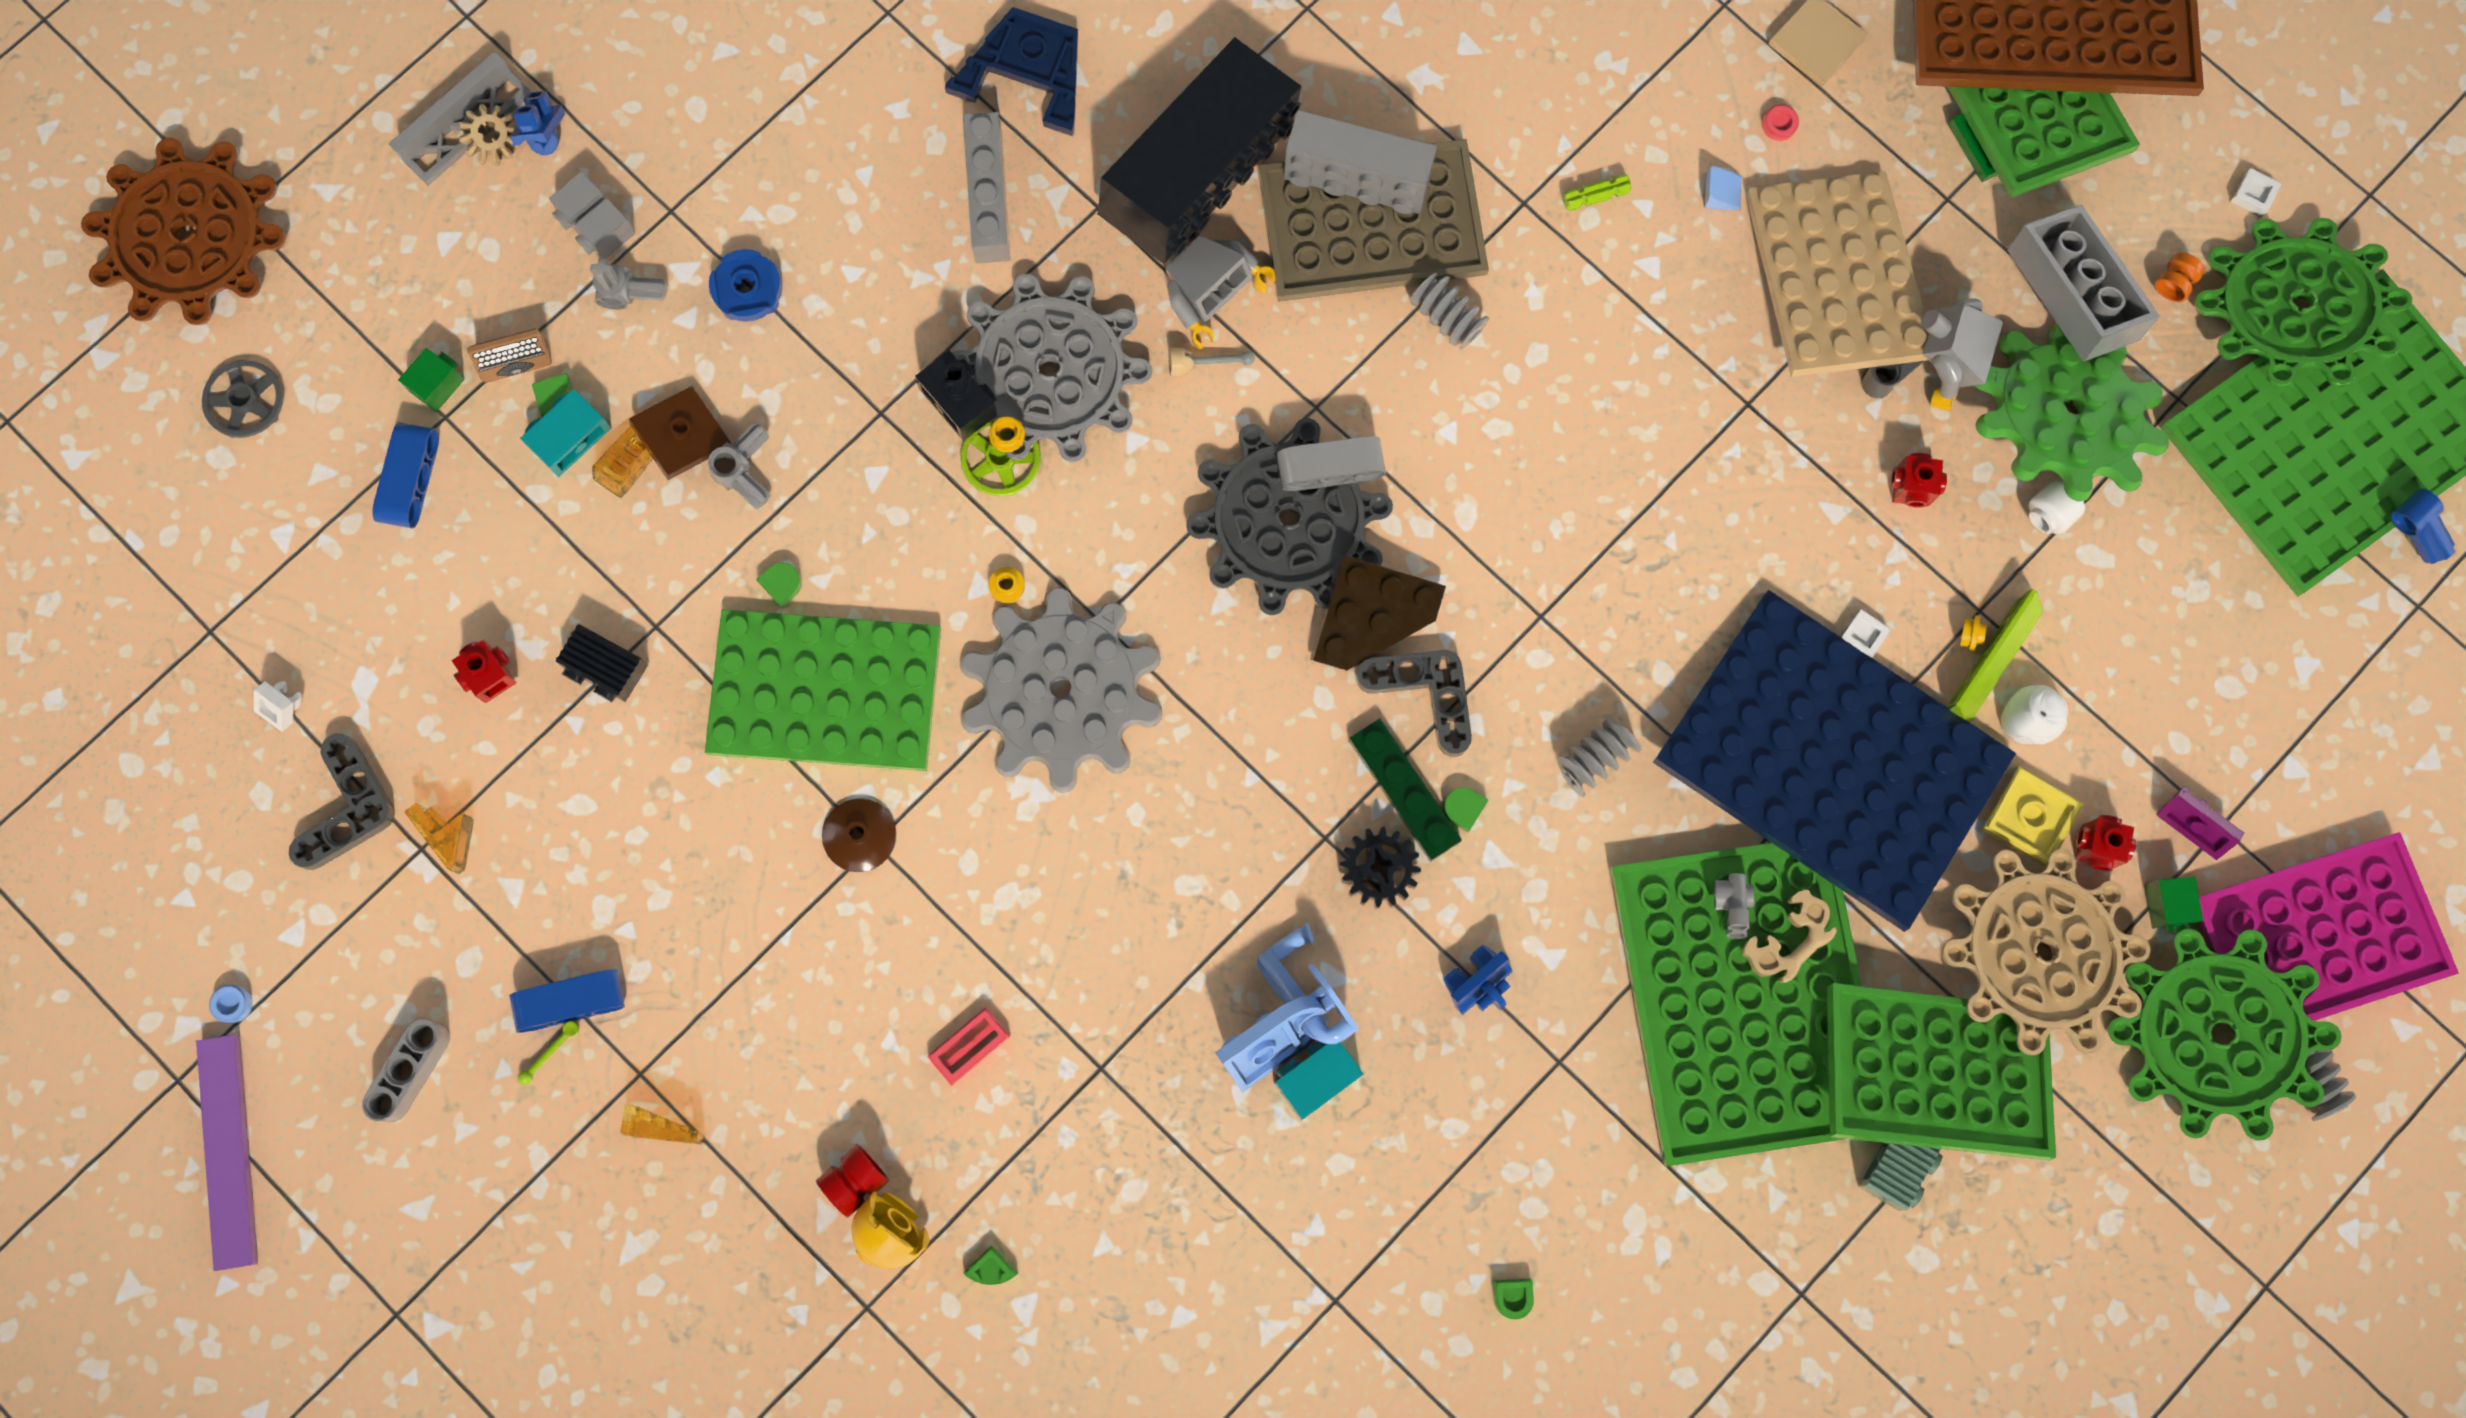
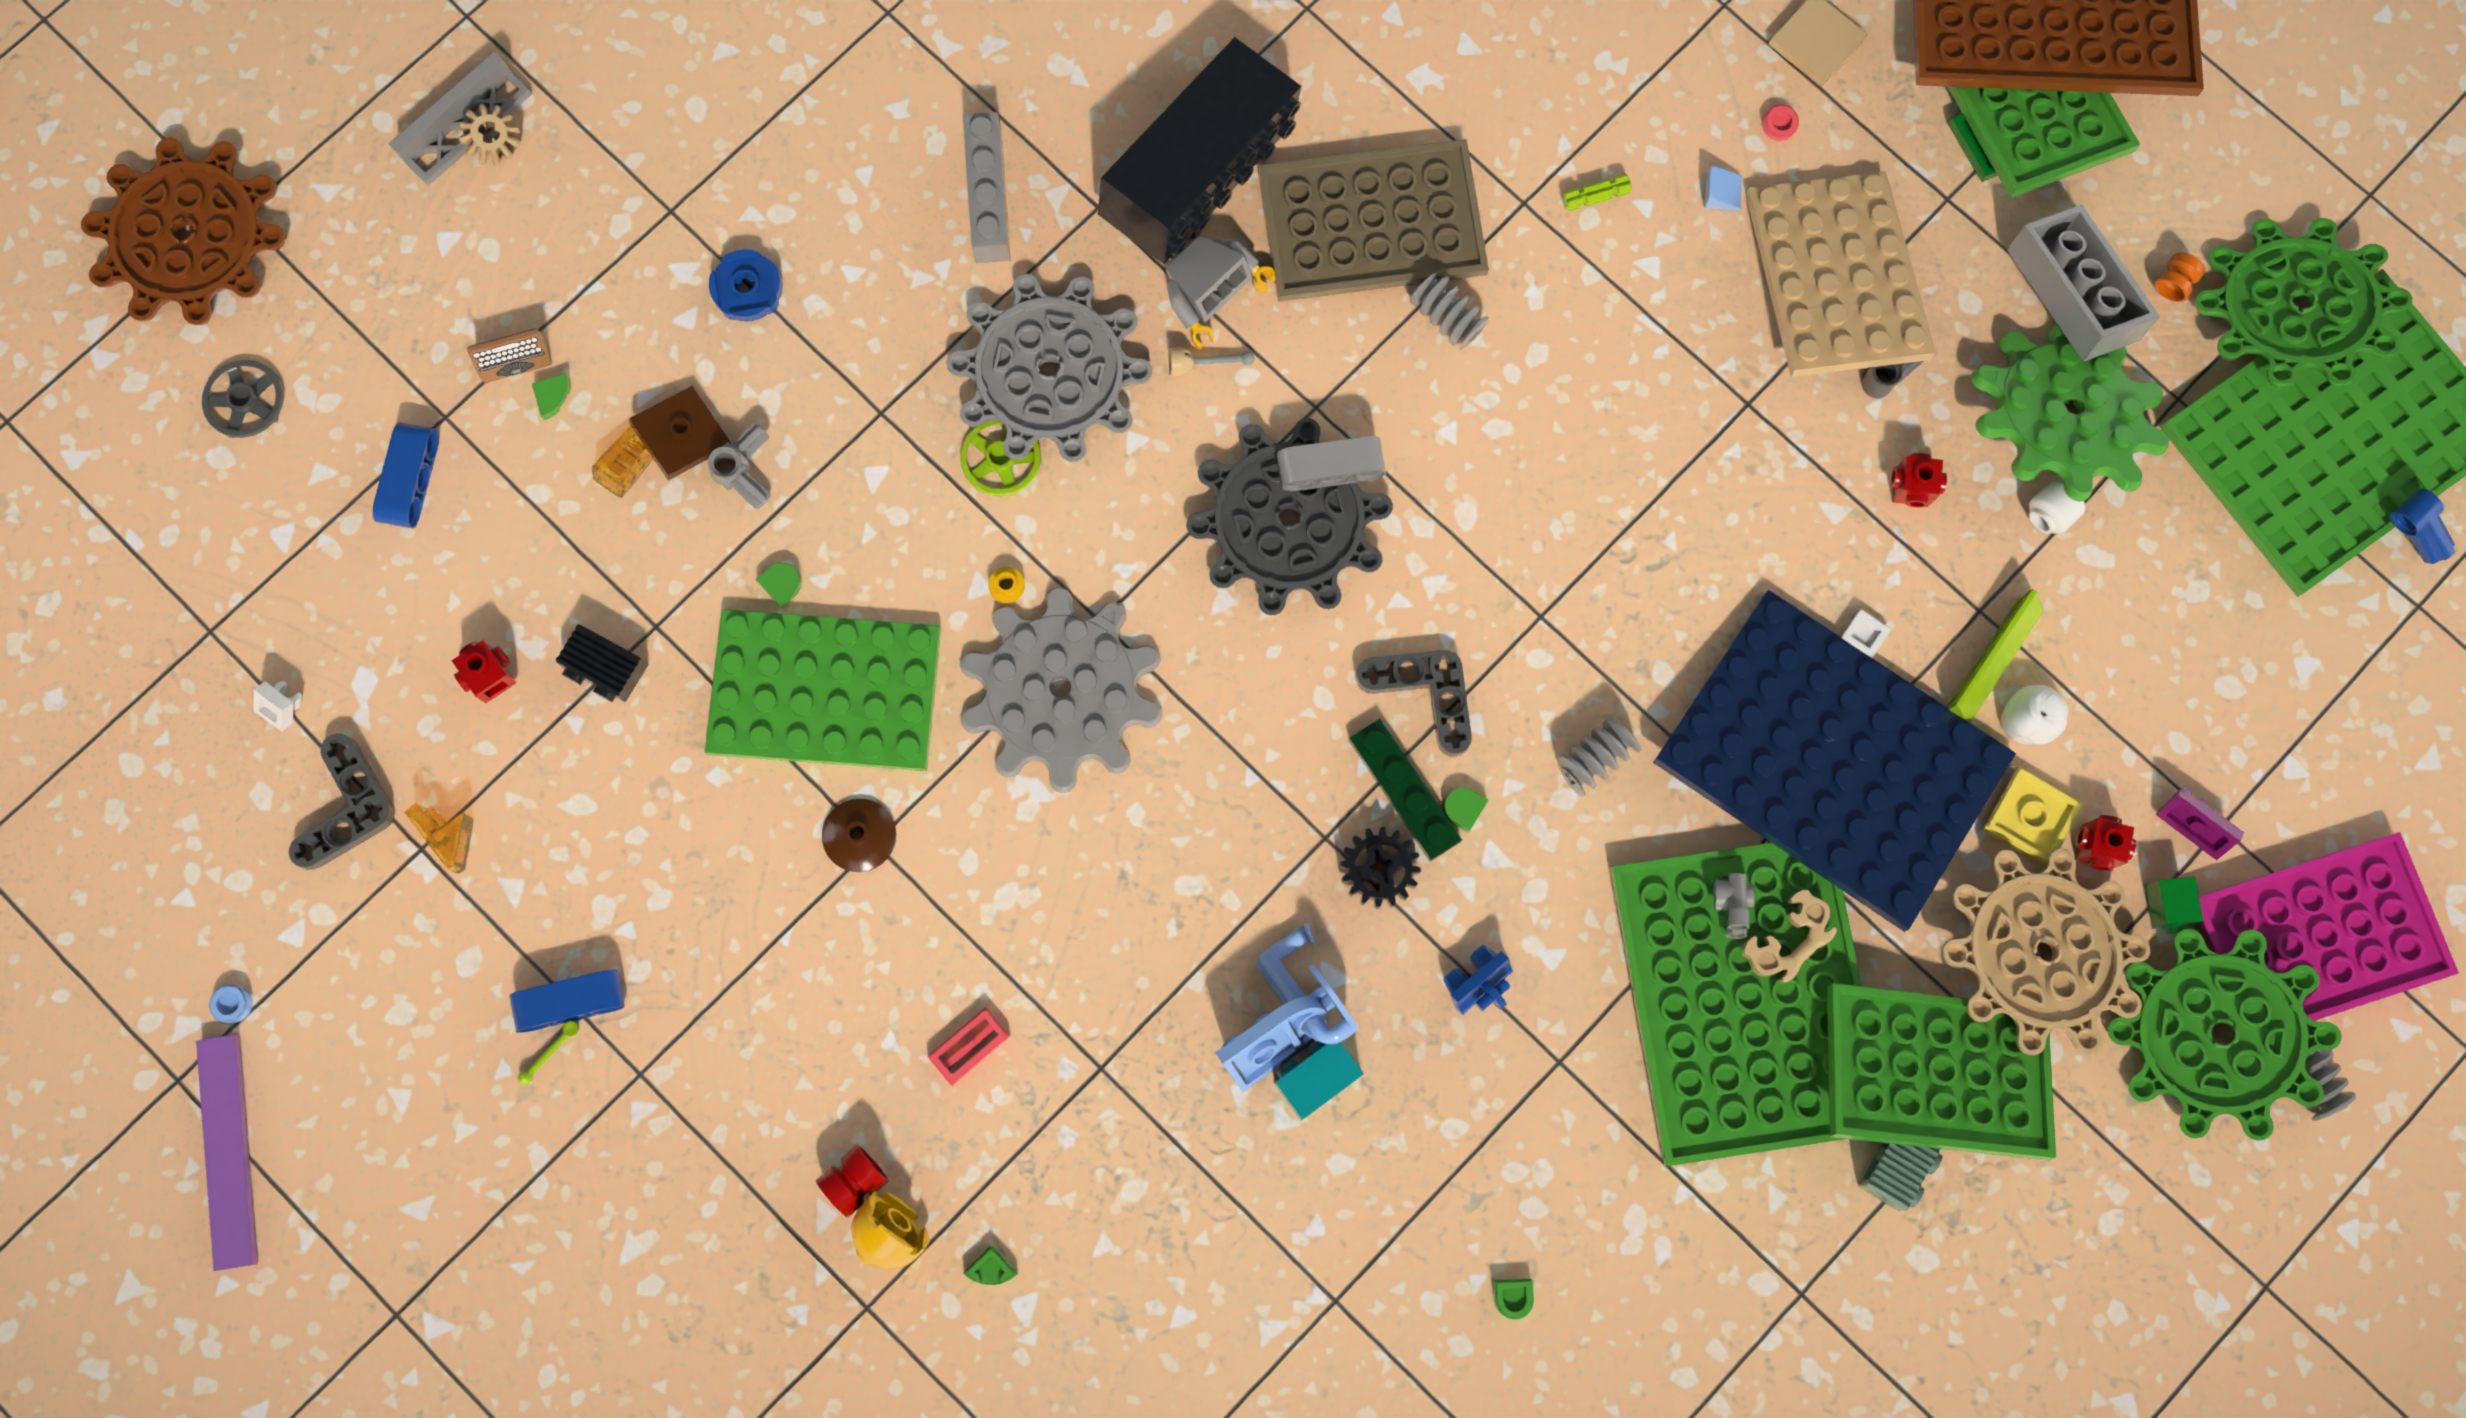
light grey beam [362,1019,450,1123] -> none
green brick [398,348,464,413] -> none
blue hips [510,90,565,155] -> none
teal brick [520,389,611,477] -> none
light grey piece [549,171,635,259] -> none
light grey axle [590,258,667,310] -> none
clear yellow slope [620,1104,705,1145] -> none
black brick [915,350,997,441] -> none
dark blue wing [945,7,1079,137] -> none
yellow plate [989,416,1025,452] -> none
light grey brick [1284,110,1437,214] -> none
dark brown plate [1310,554,1446,671] -> none
light grey torso [1921,298,2003,411] -> none
yellow plate [1960,615,1987,652] -> none
white tile [2230,168,2282,218] -> none

